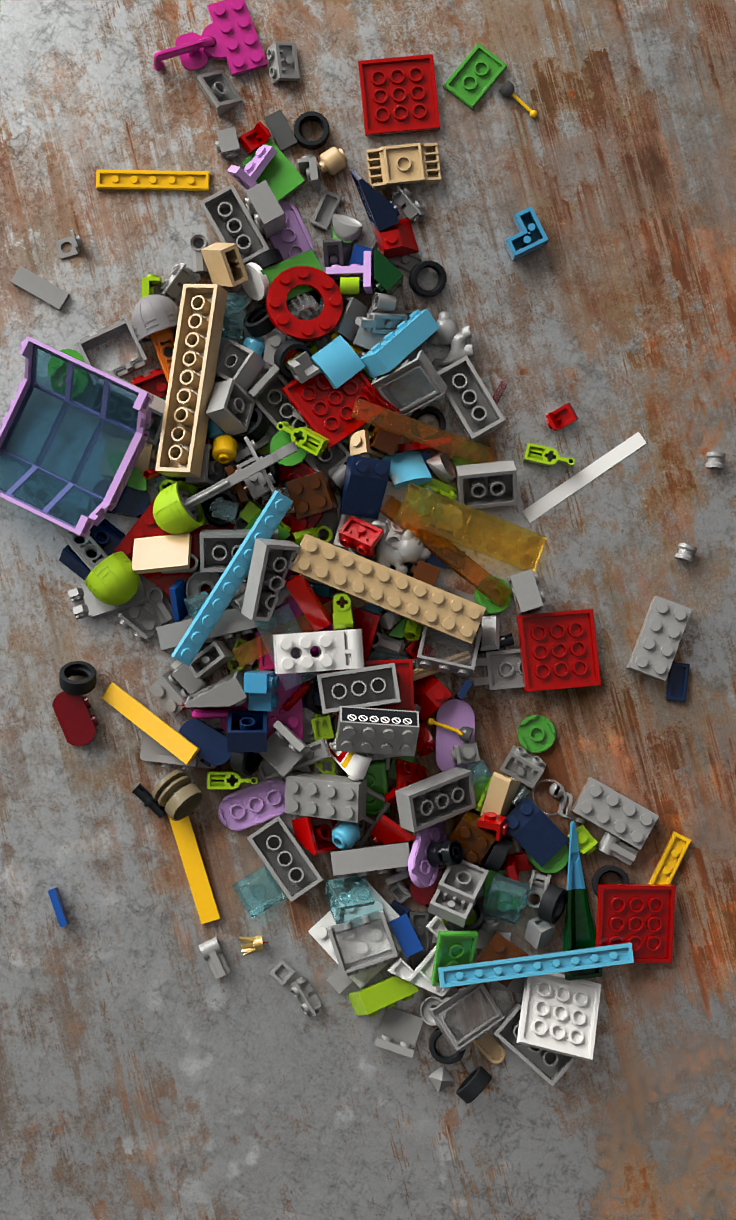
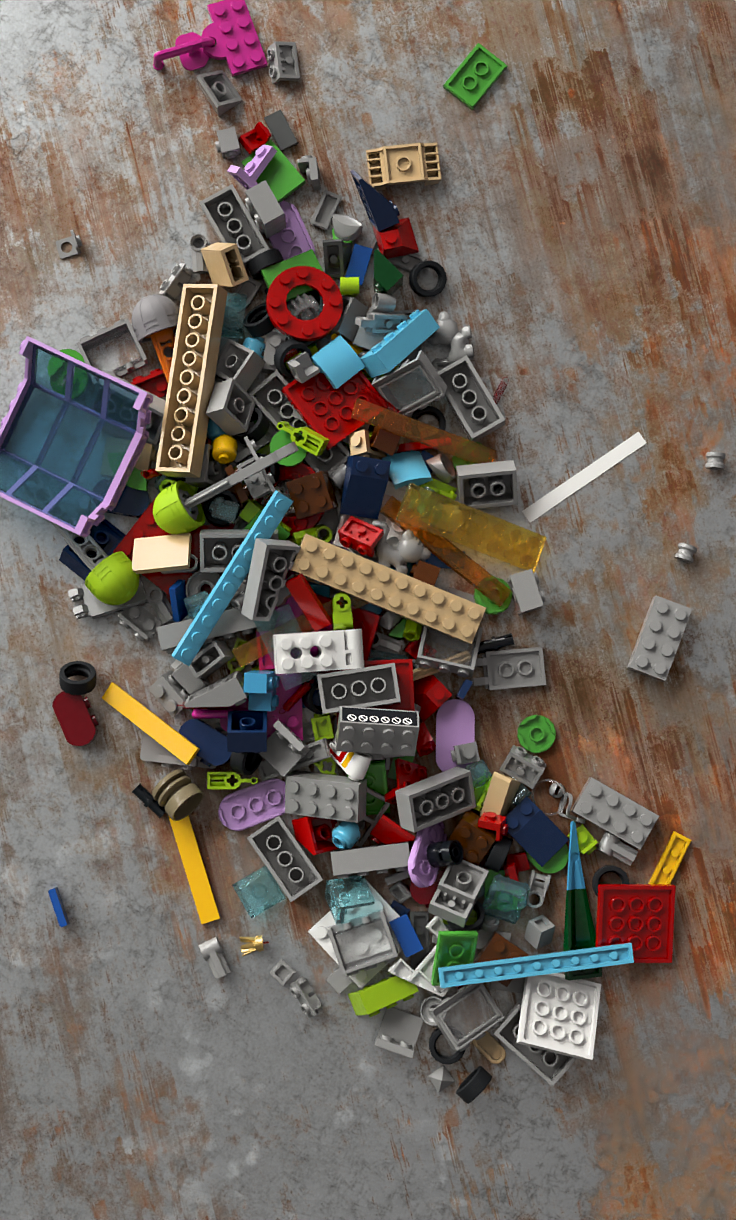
light grey tile [10,266,70,311] -> none
yellow tile [96,170,210,192] -> none
lime bracket [142,274,162,298] -> none
white tile [242,262,270,301] -> none
light grey tile [249,364,280,400] -> none
black tyre [294,111,329,150] -> none
tan head [318,147,348,175] -> none
lavender bracket [326,251,373,294] -> none
red plate [358,54,440,136] -> none
light grey hinge [391,185,427,223] -> none
hinge [427,718,474,743] -> none
light grey tile [480,615,500,651] -> none
hinge [498,80,537,118] -> none
dark azure brick [505,206,549,261] -> none
red plate [517,609,601,692] -> none
lime piece [523,442,575,468] -> none
black tyre [538,884,567,924] -> none
red bracket [545,403,578,431] -> none
dark blue tile [665,662,690,702] -> none

